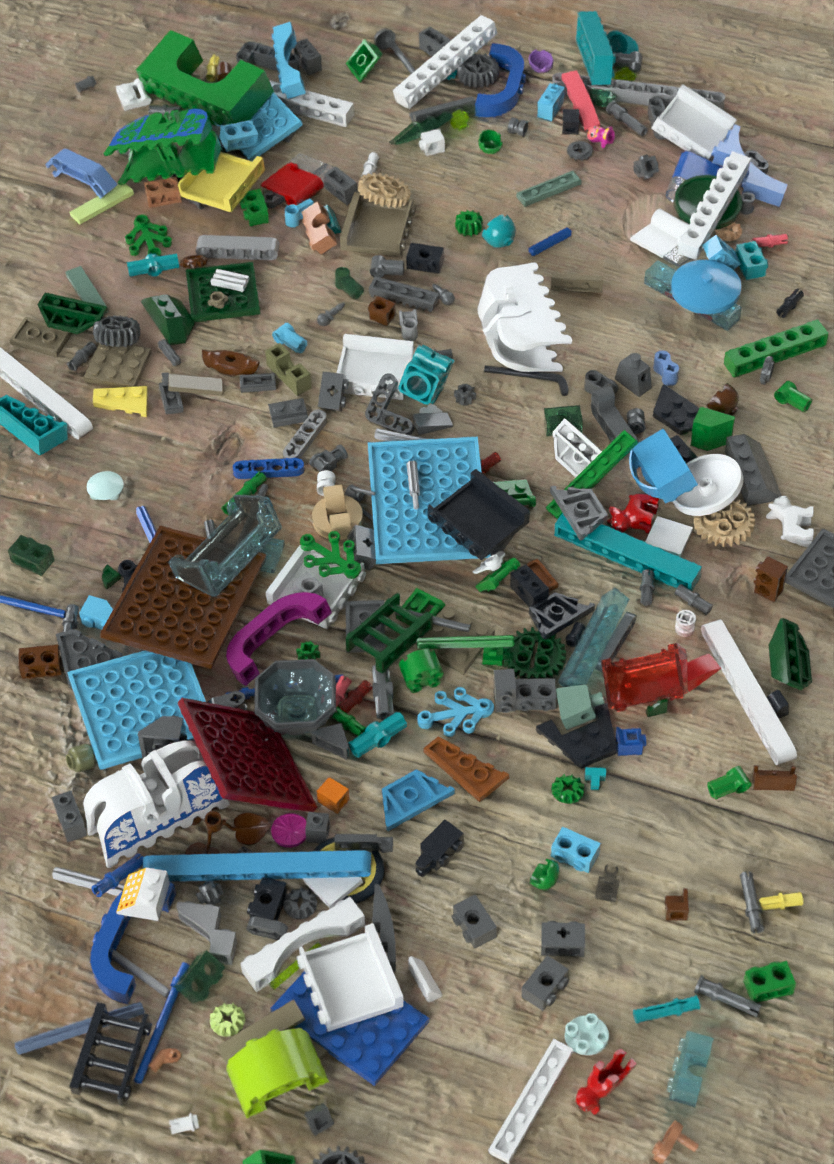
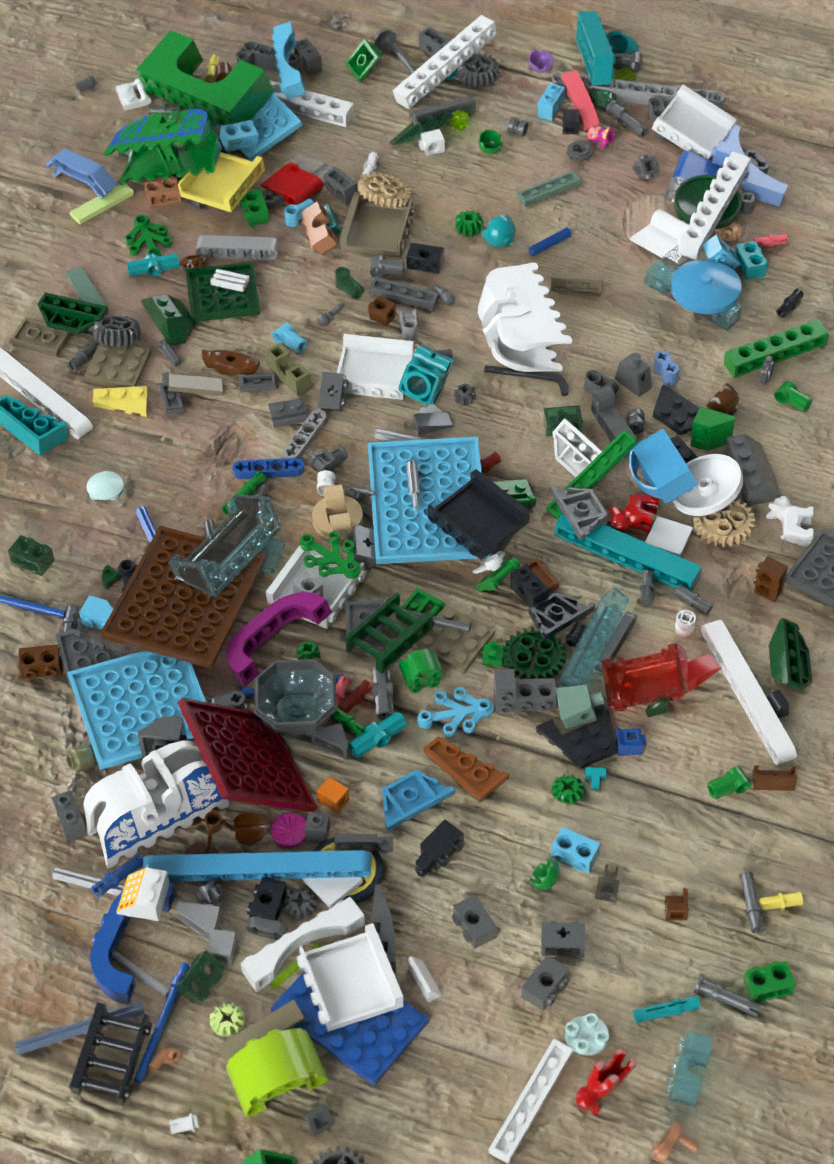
dark tan plate [208,292,228,308] -> none
dark grey beam [365,373,414,435] -> none
green axle [417,635,514,649] -> none
blue arch [475,43,526,117] -> none

